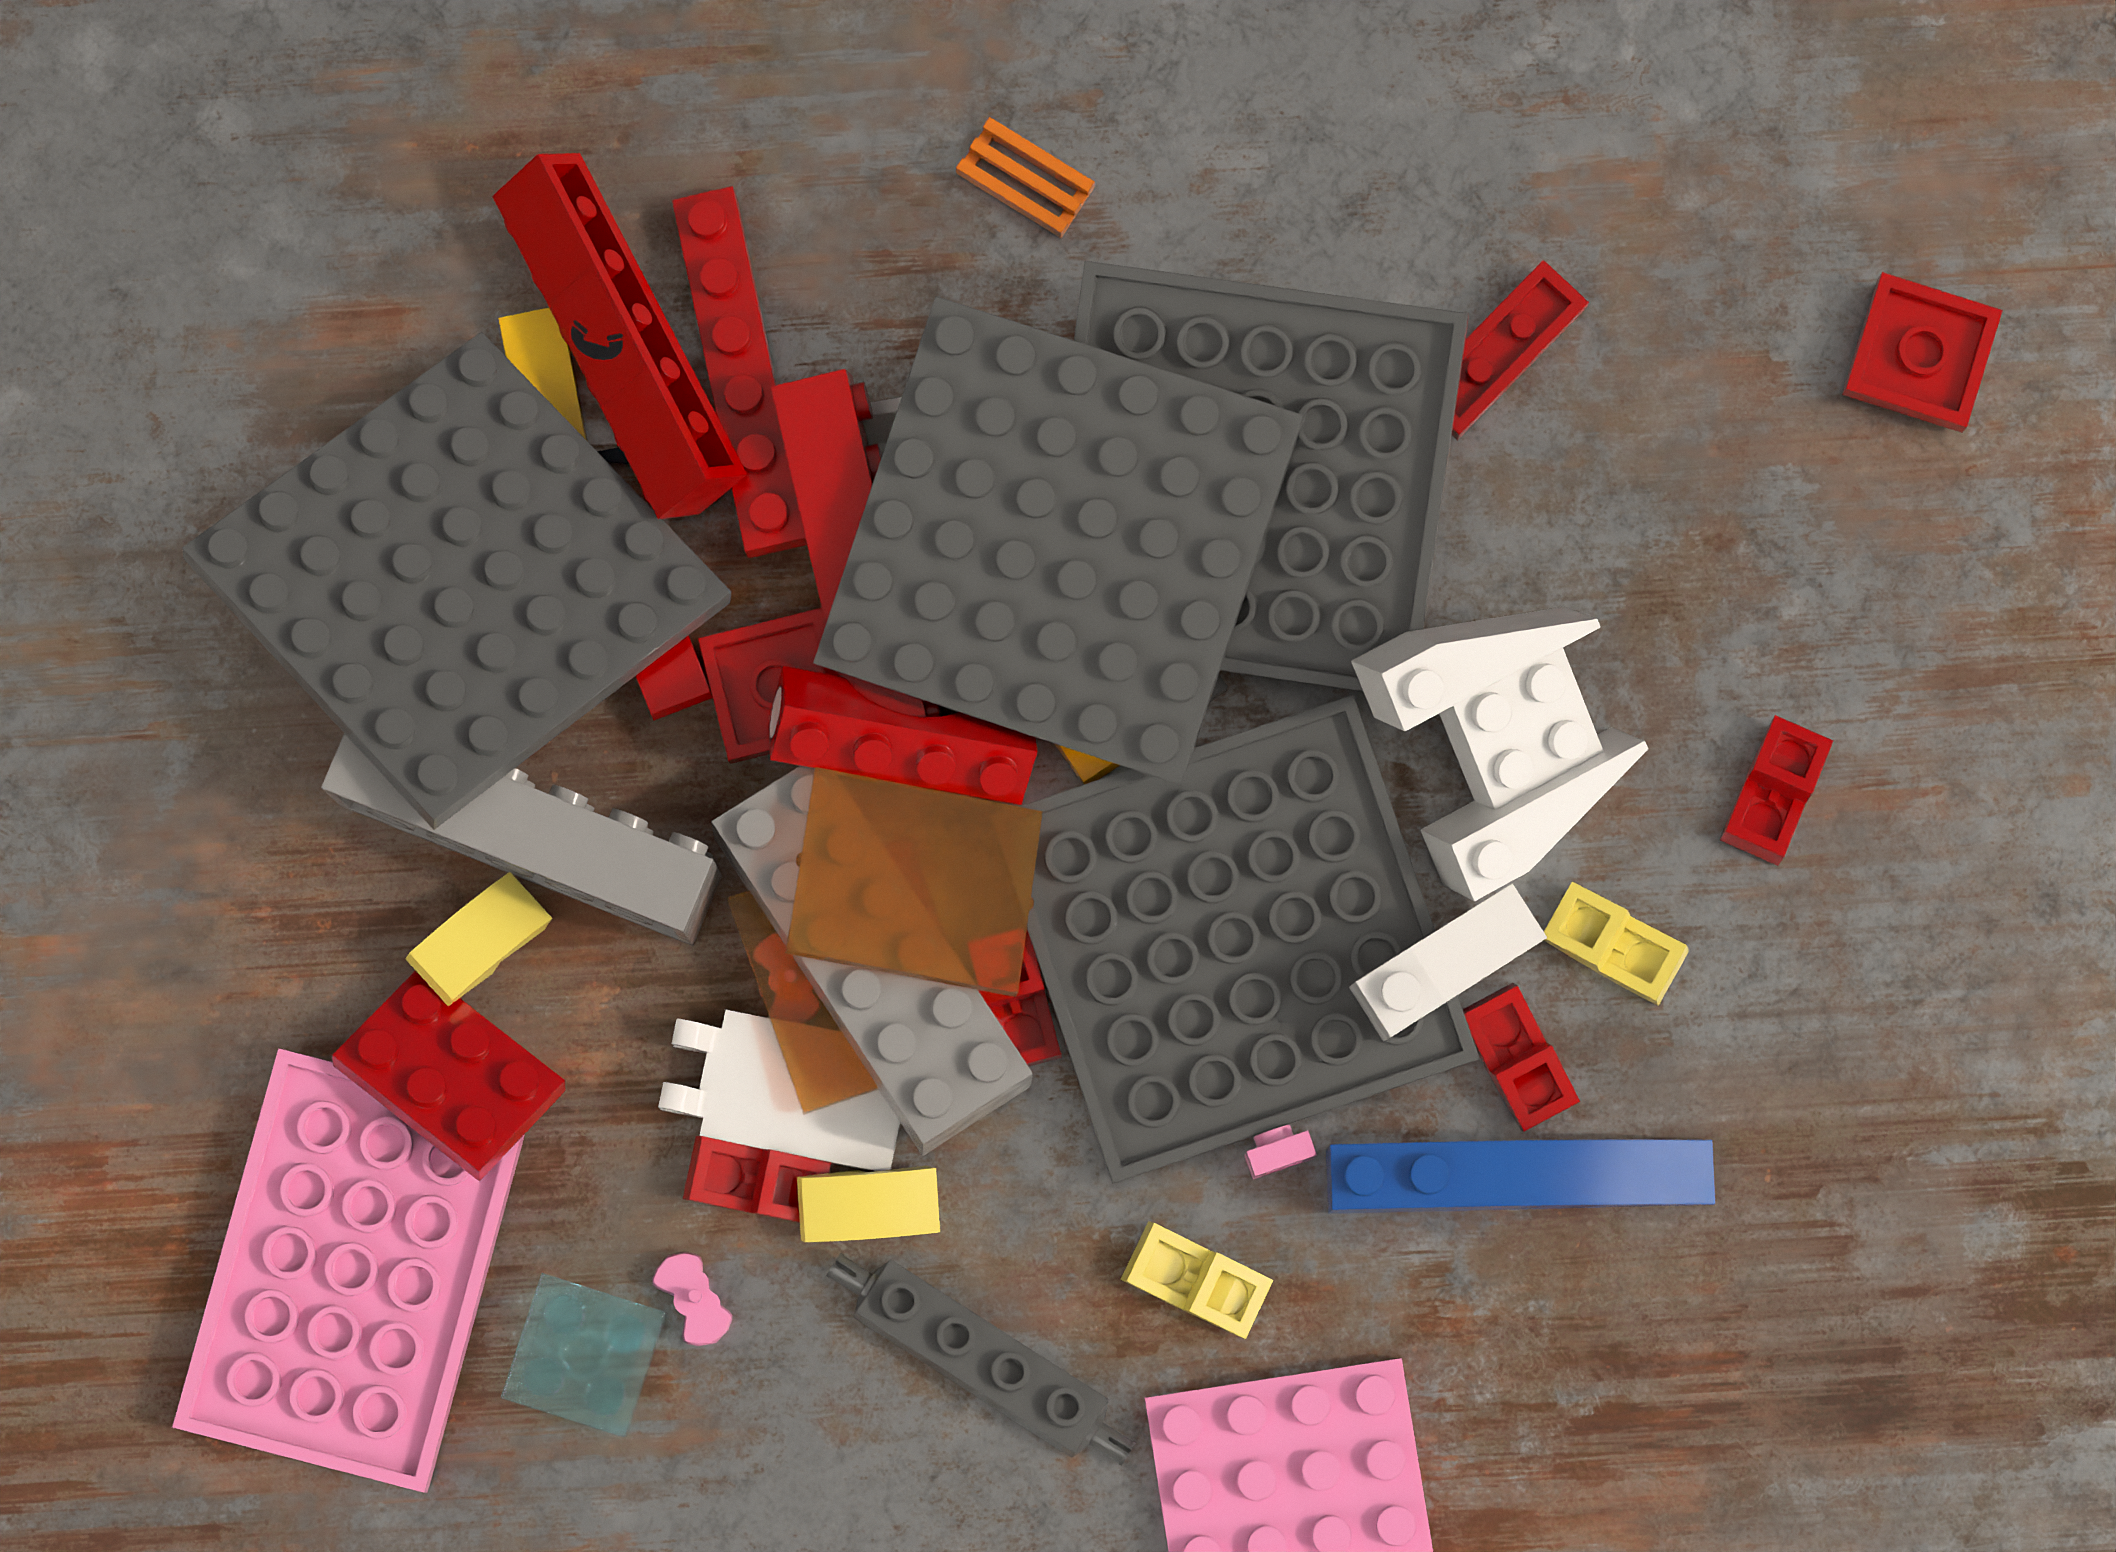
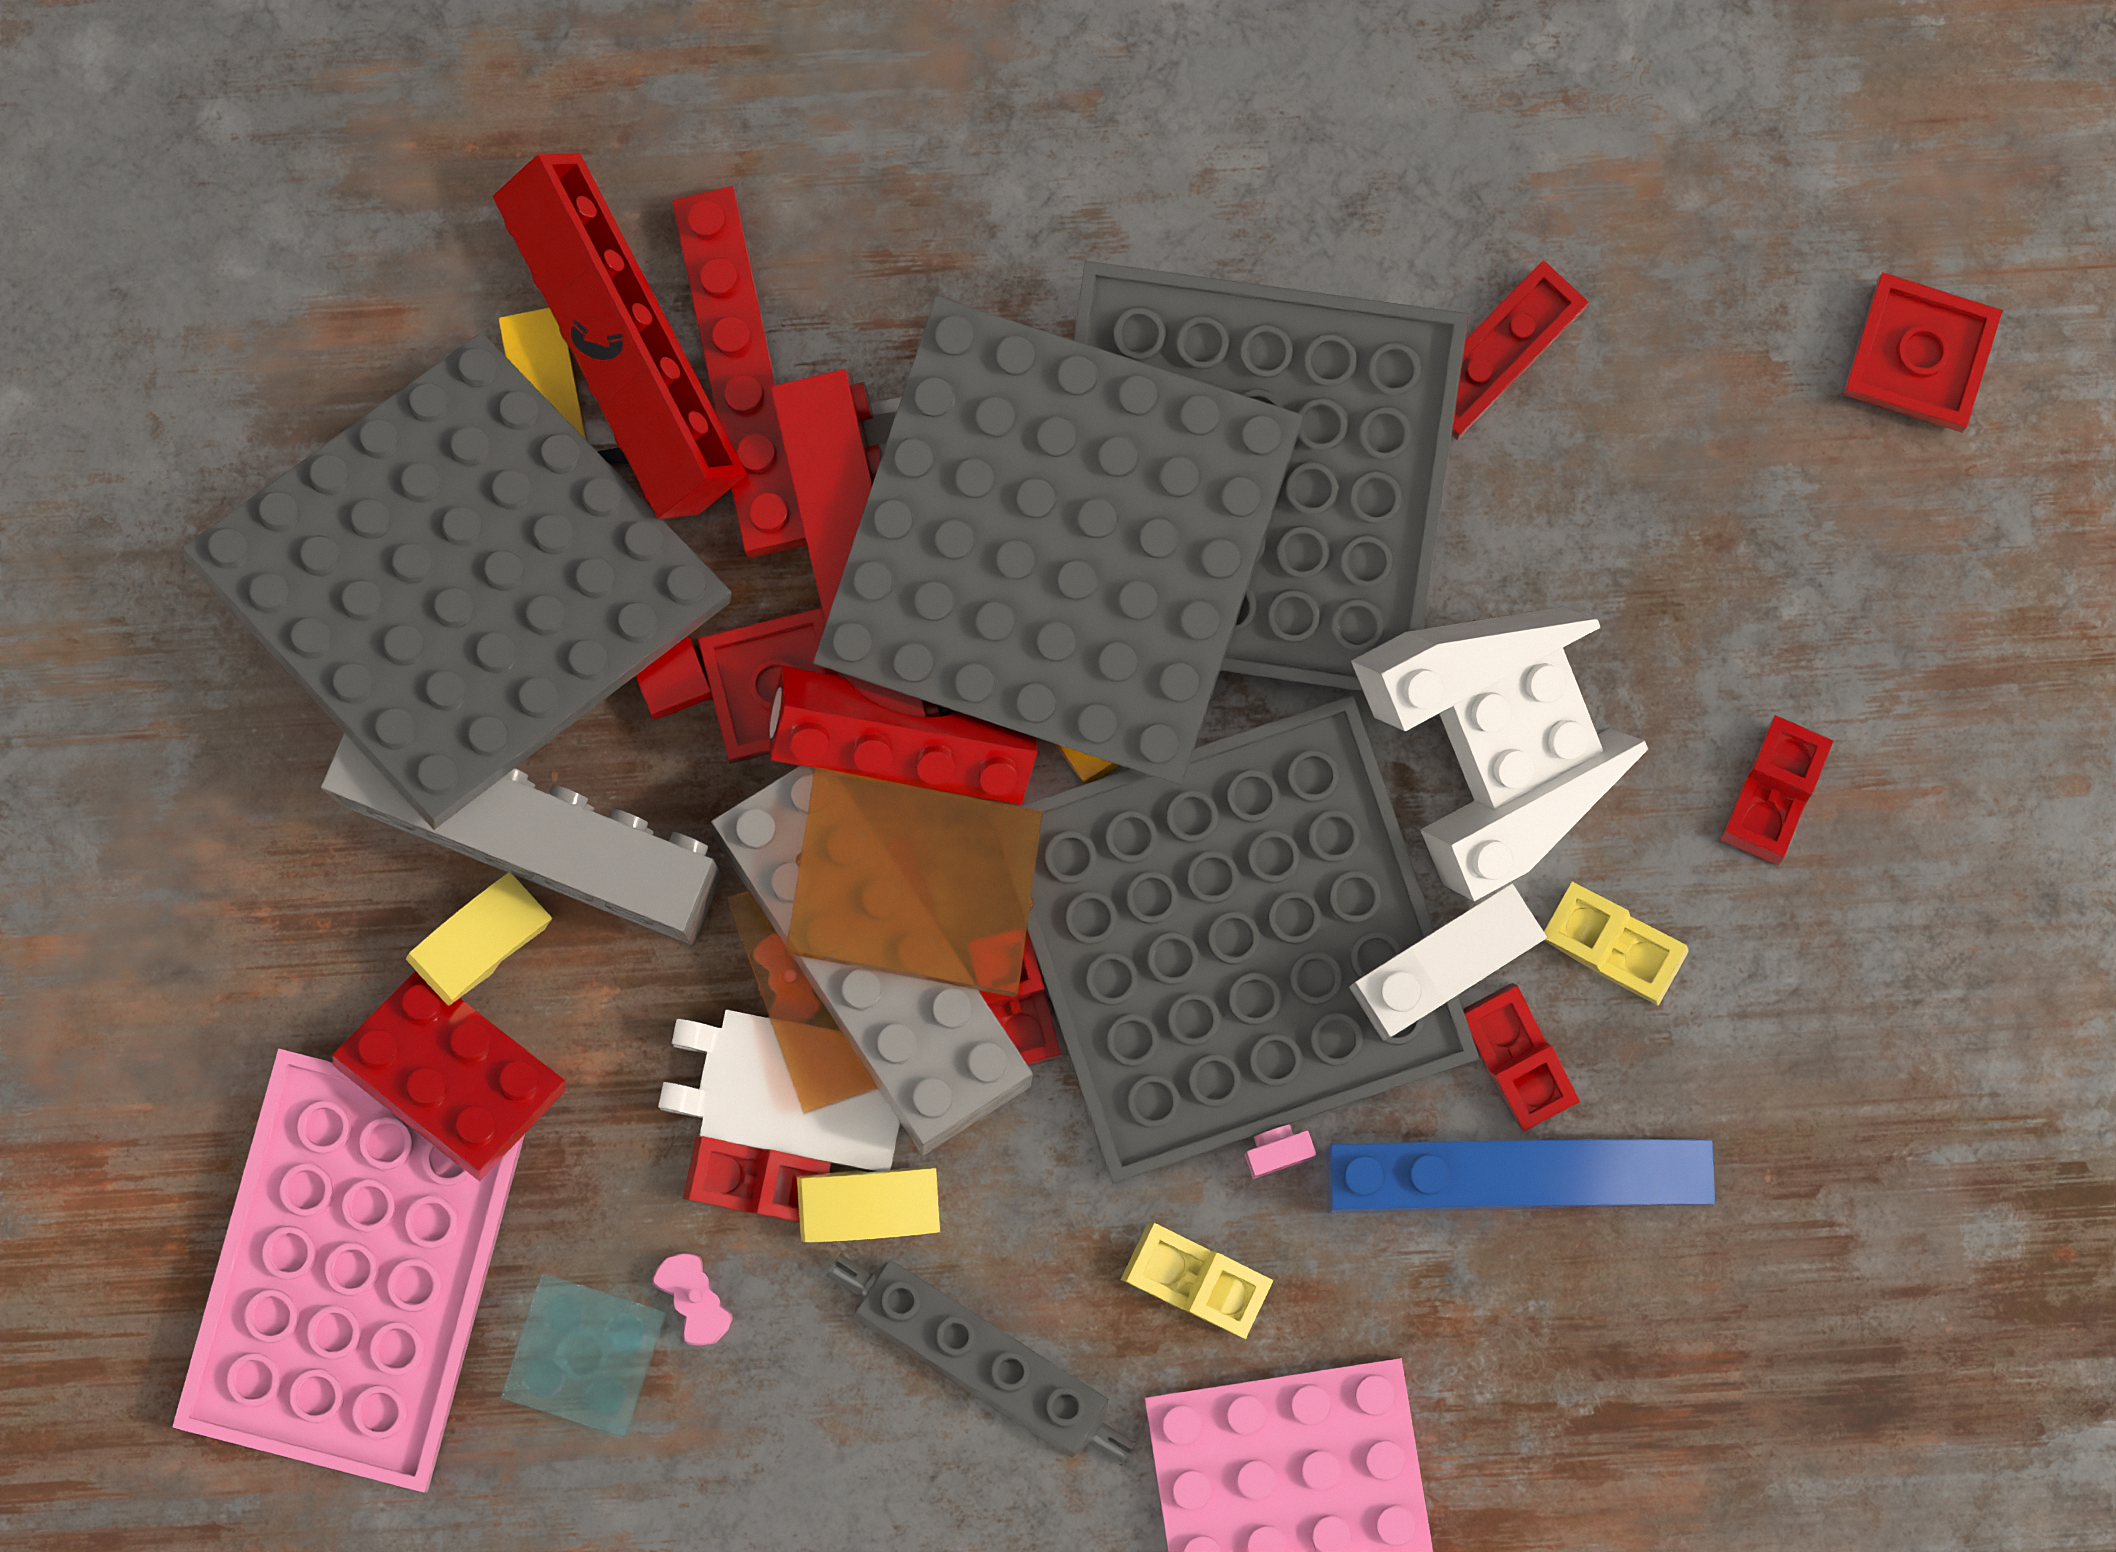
orange tile [956,117,1095,238] -> none

